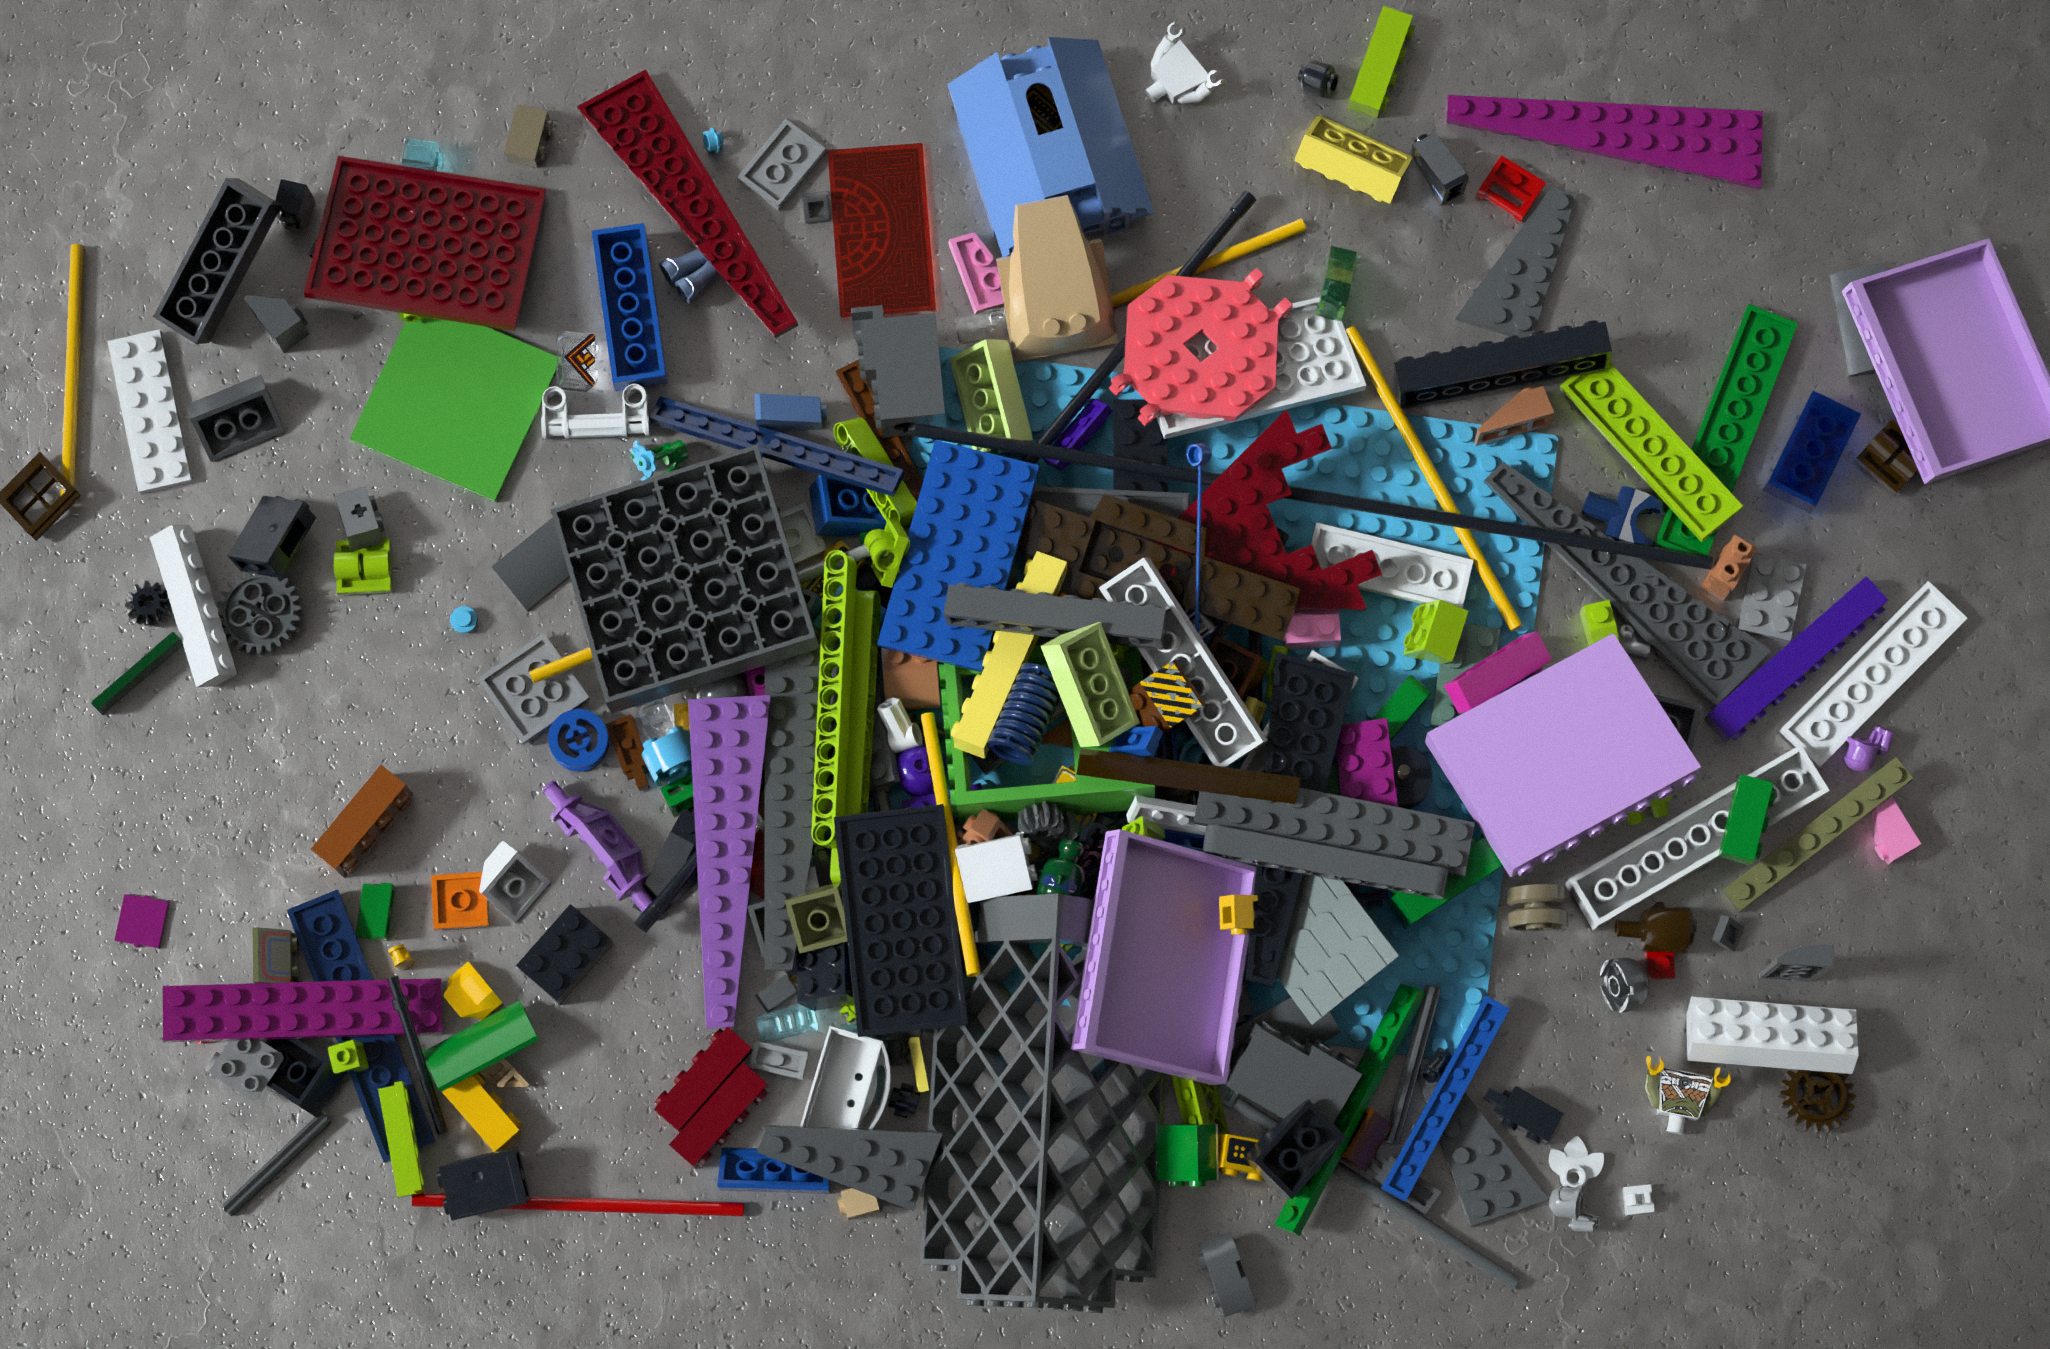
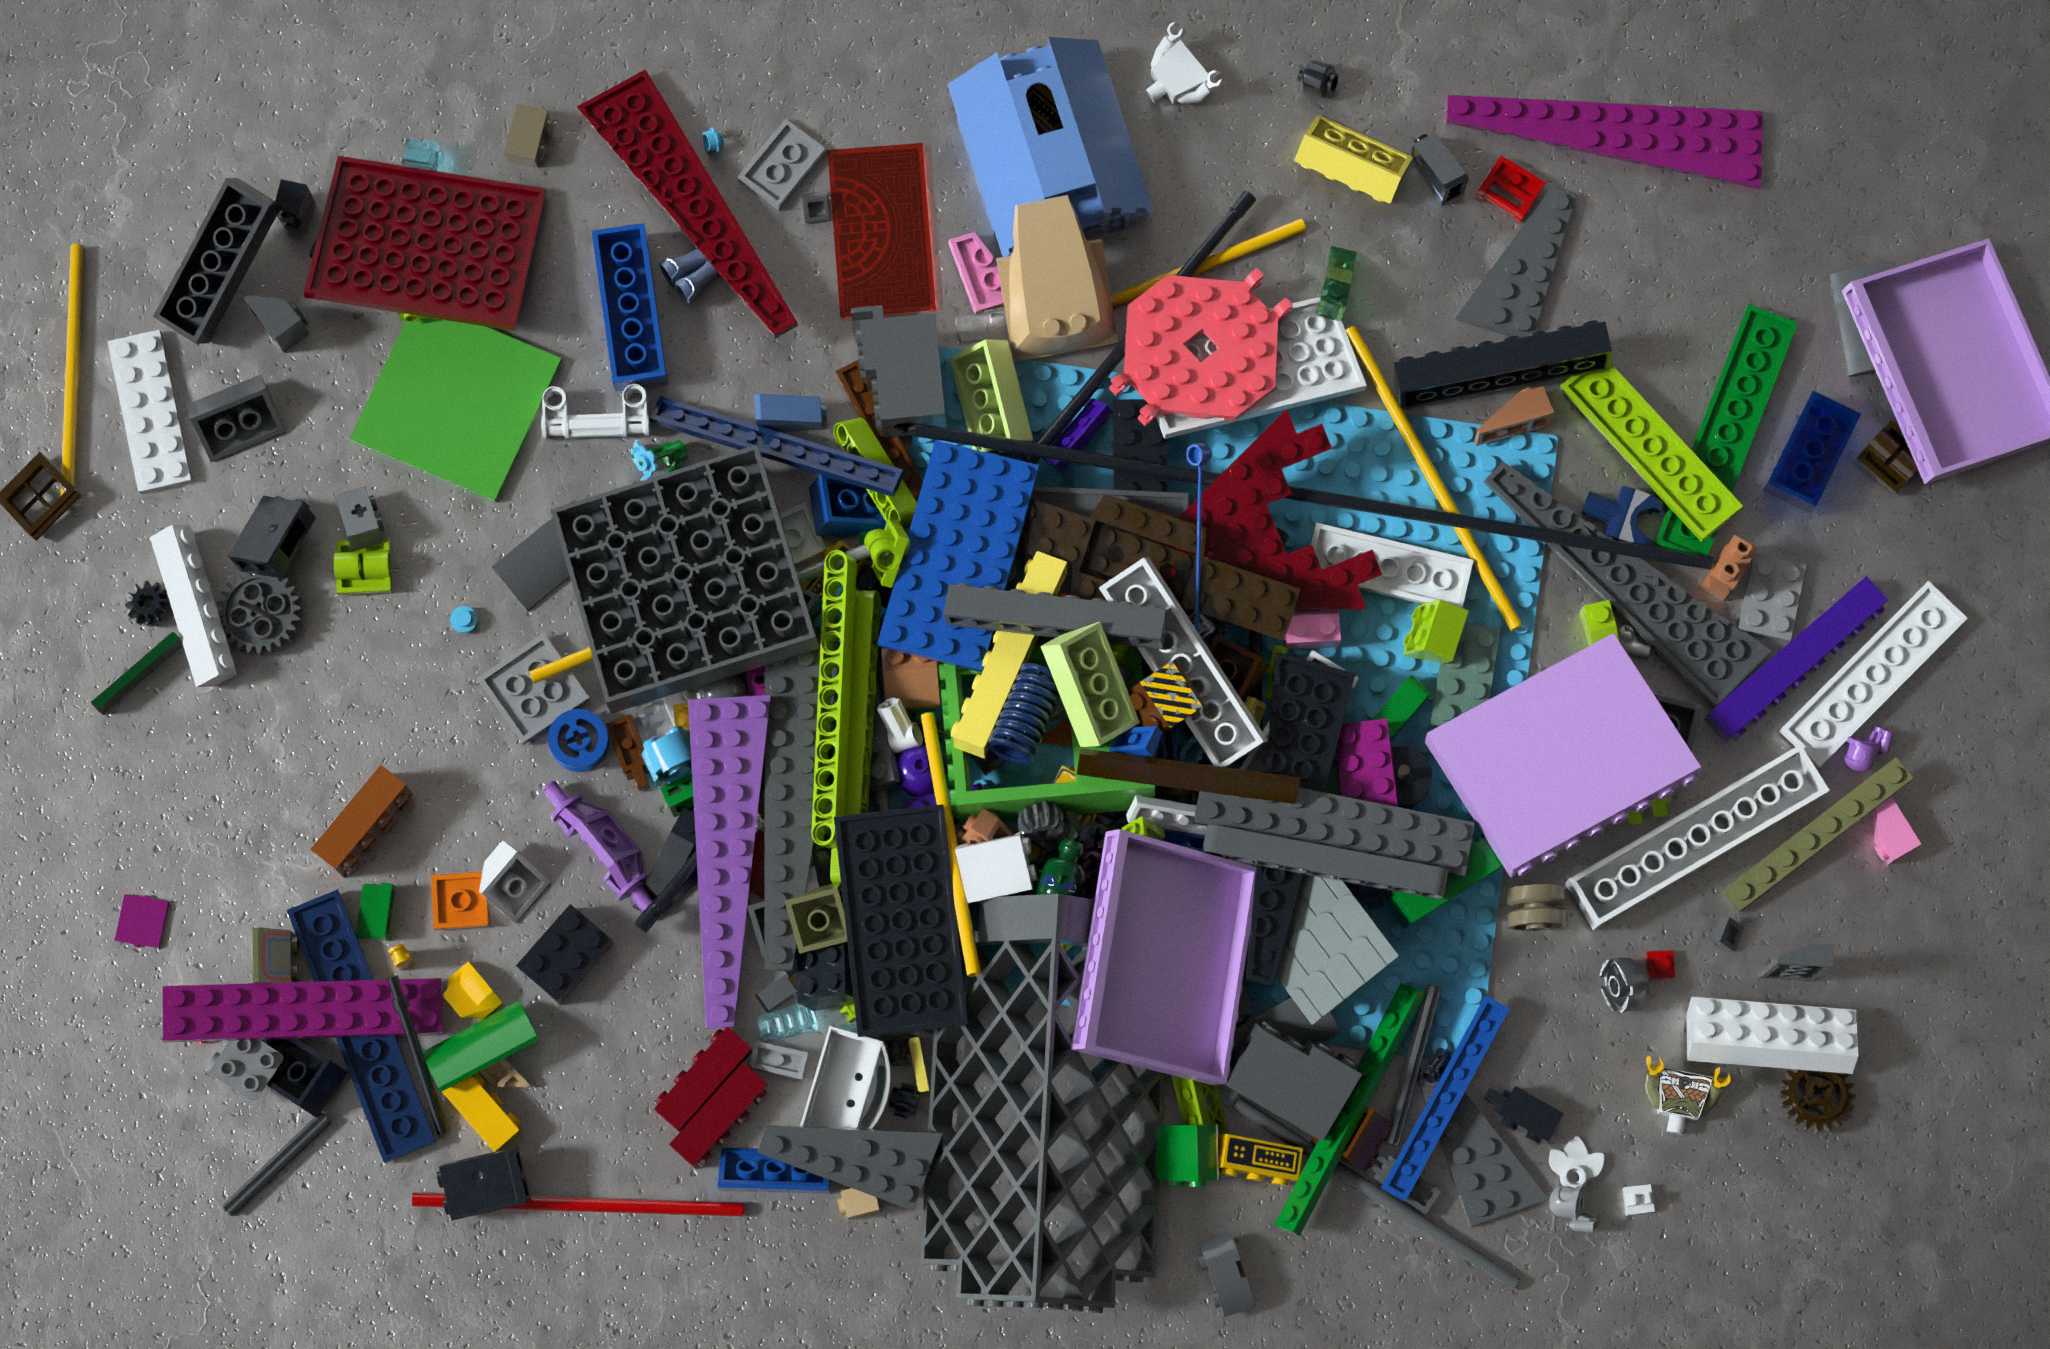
lime bracket [328,1040,369,1074] -> none
lime fence [378,1081,426,1198] -> none
clear brick [556,331,599,392] -> none
yellow brick [1219,895,1258,935] -> none
black slope [1243,1099,1347,1199] -> none
lime brick [1348,6,1415,118] -> none
dark pink brick [1444,631,1552,713] -> none
dark brown piece [1614,902,1697,954] -> none
green brick [1718,774,1776,865] -> none

